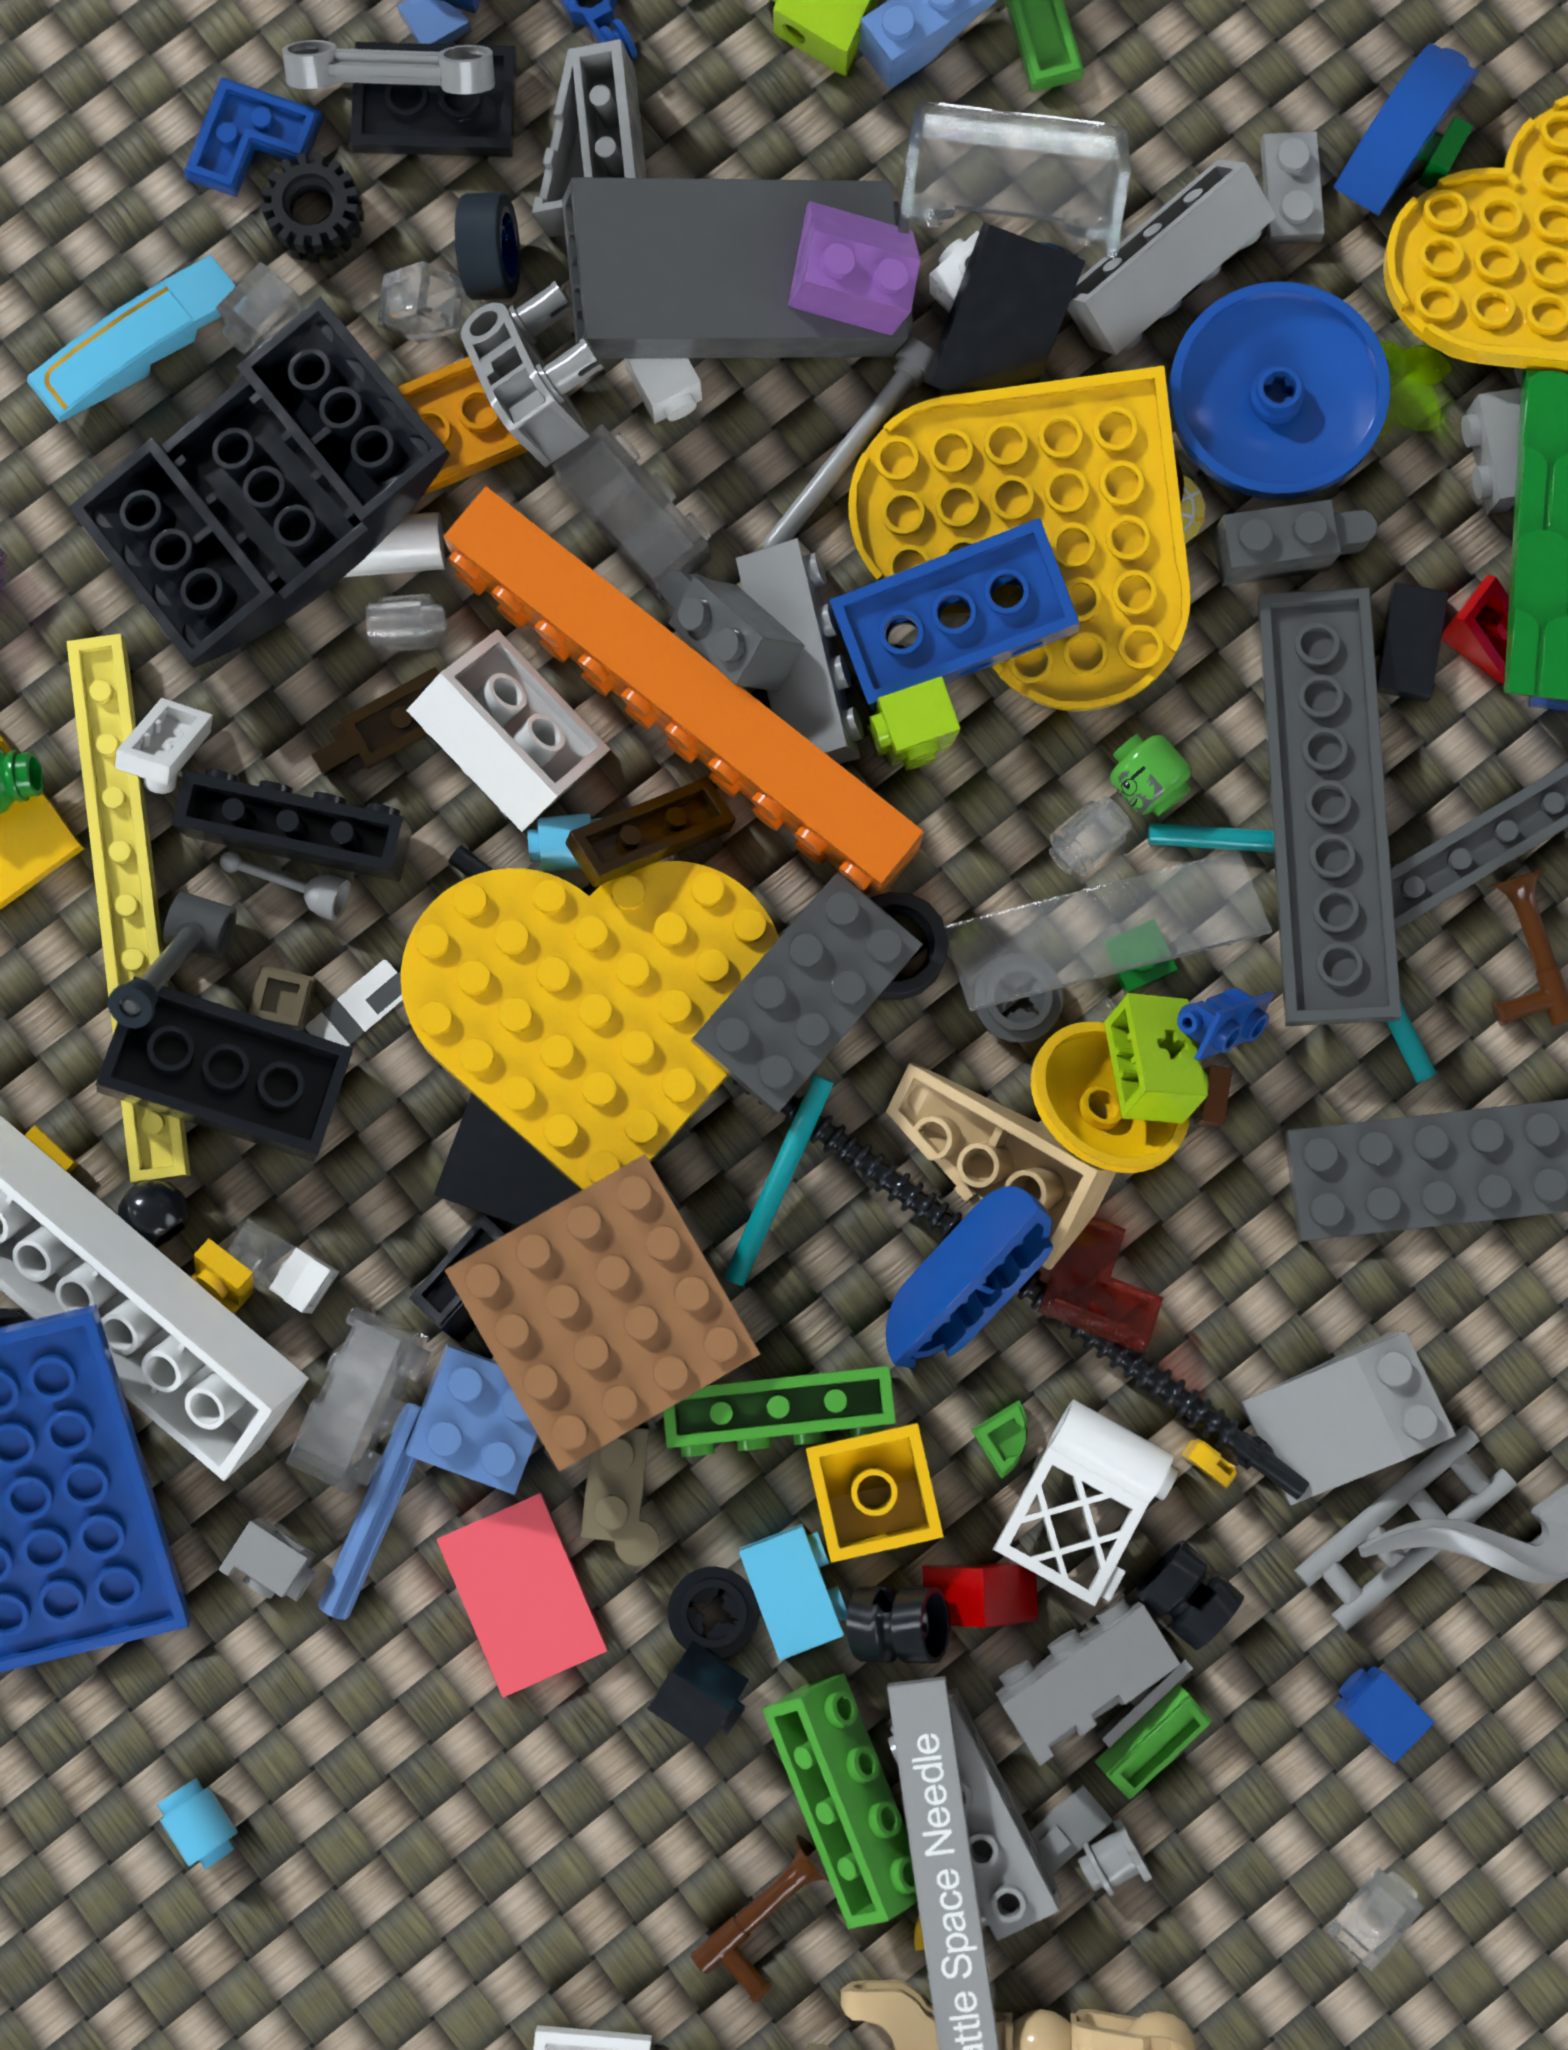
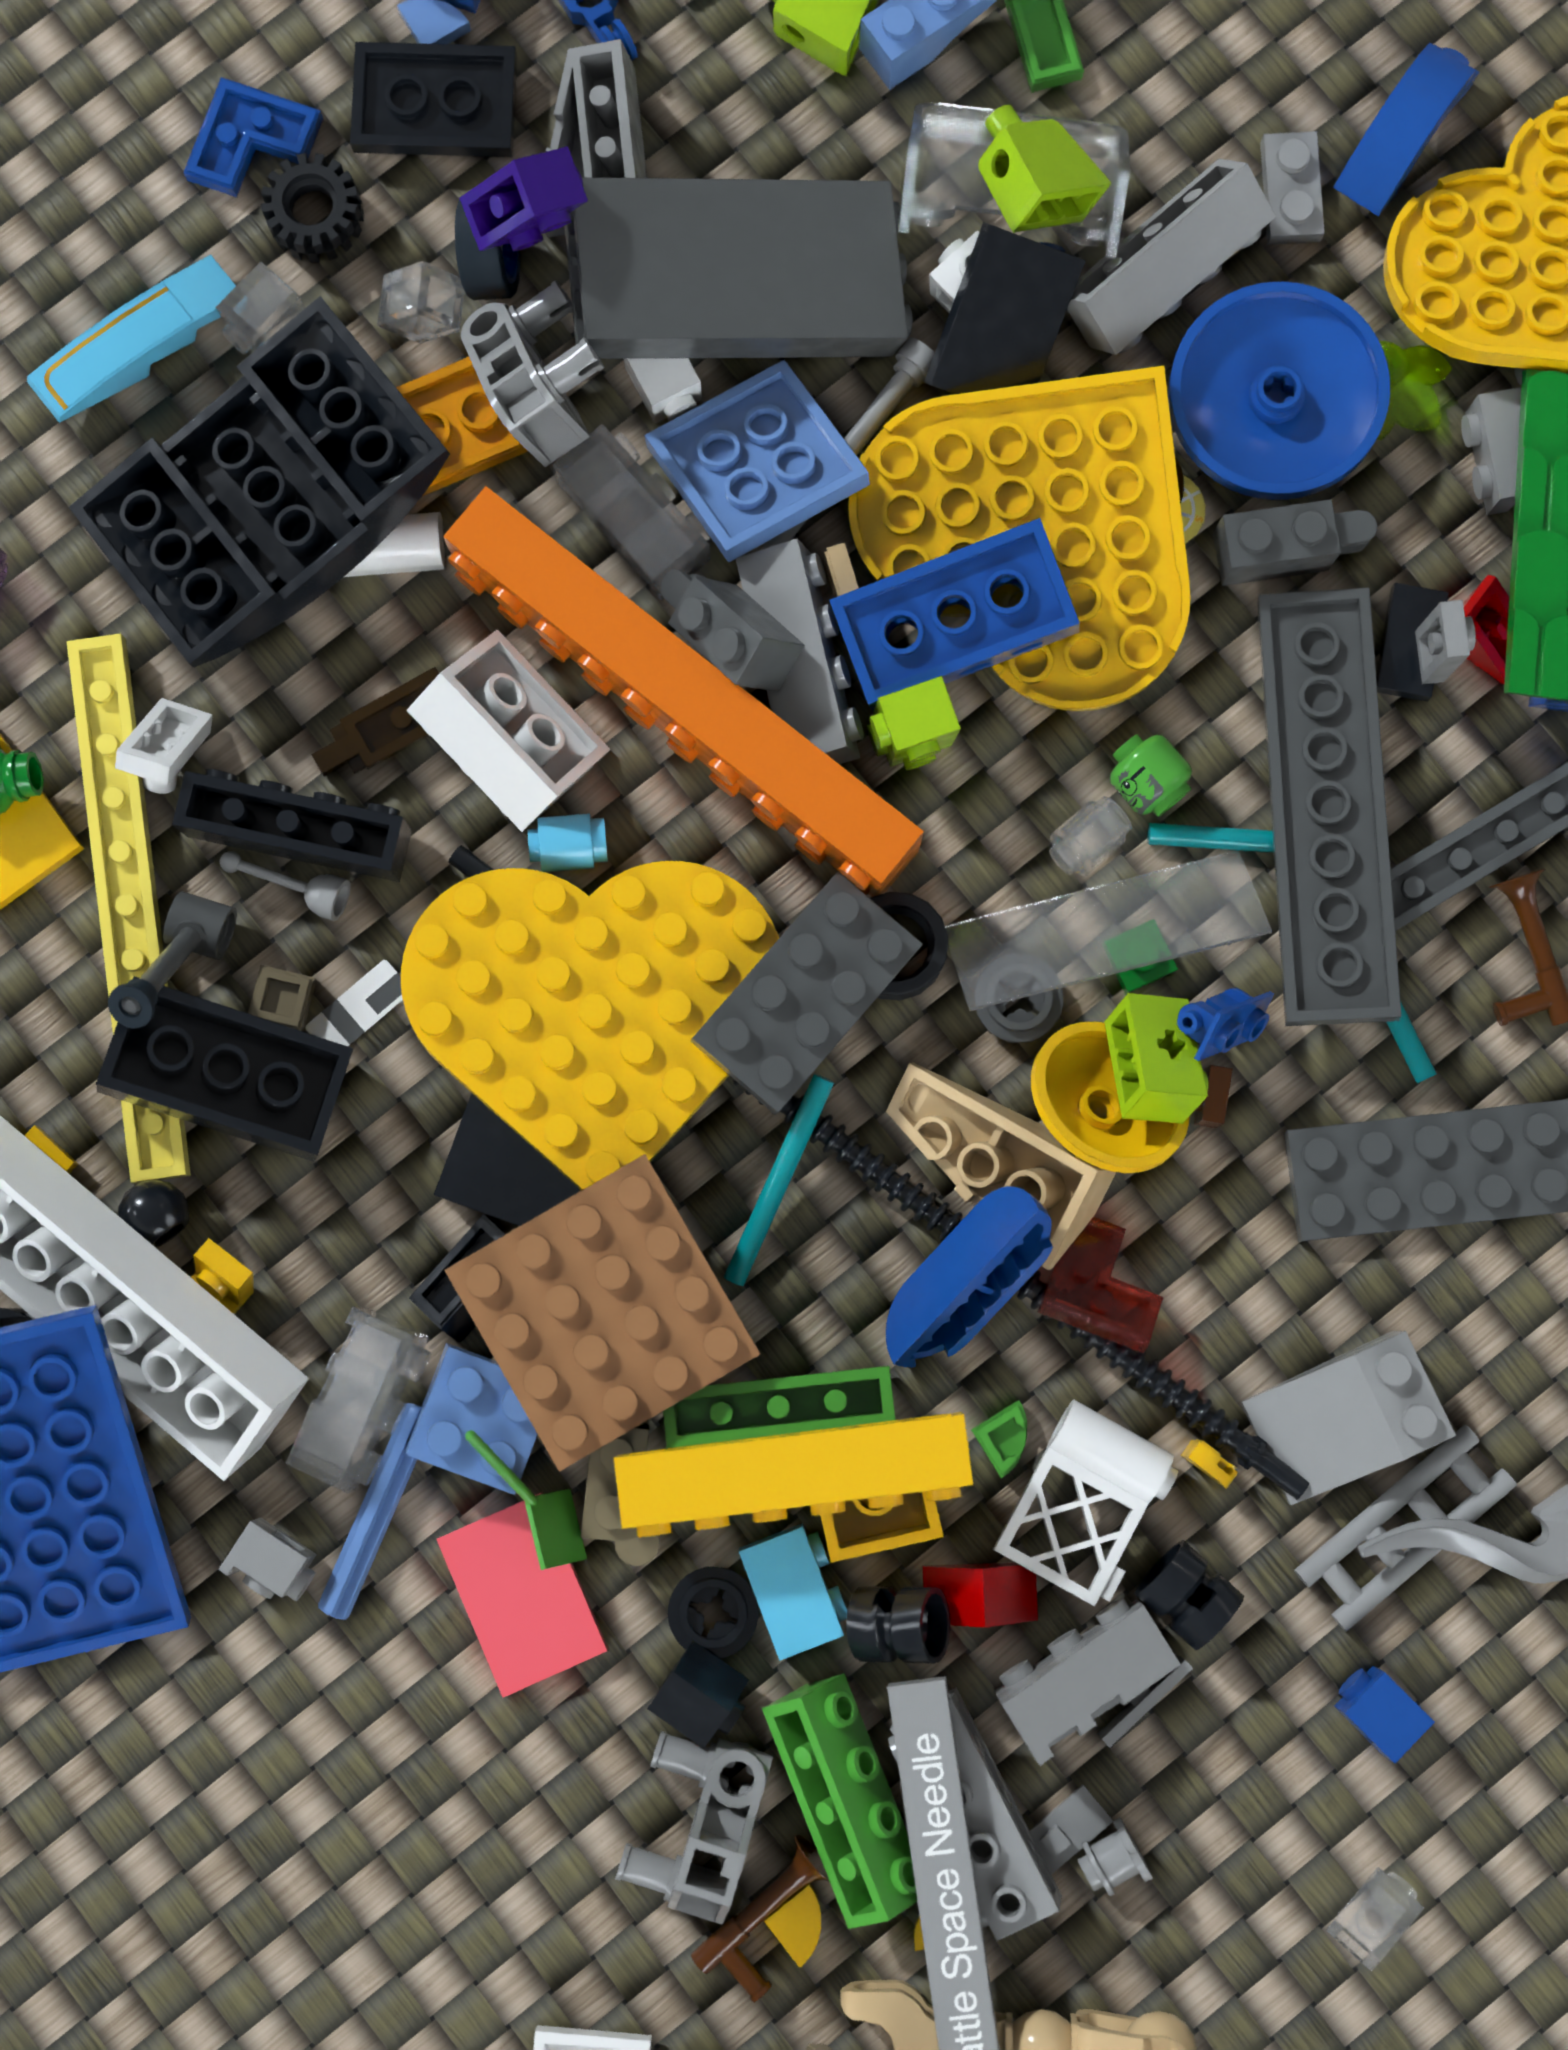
medium azure brick [157,1778,238,1870] -> none
leg [226,1218,340,1314] -> none
light grey piece [282,40,495,95] -> none
clear brick [366,593,448,652] -> none
dark brown plate [565,777,736,887] -> none
medium lavender slope [788,201,920,336] -> none
bright green tile [1094,1683,1212,1800] -> none
green plate [1417,116,1473,190] -> none
none -> dark purple brick [459,146,588,251]
none -> bright green piece [465,1430,587,1570]
none -> yellow brick [614,1412,973,1537]
none -> light grey piece [615,1731,773,1925]
none -> medium blue plate [644,360,870,563]
none -> yellow tile [764,1883,822,1968]
none -> tan tile [824,543,859,598]
none -> lime torso [978,105,1112,233]
none -> light grey plate [1415,600,1476,684]

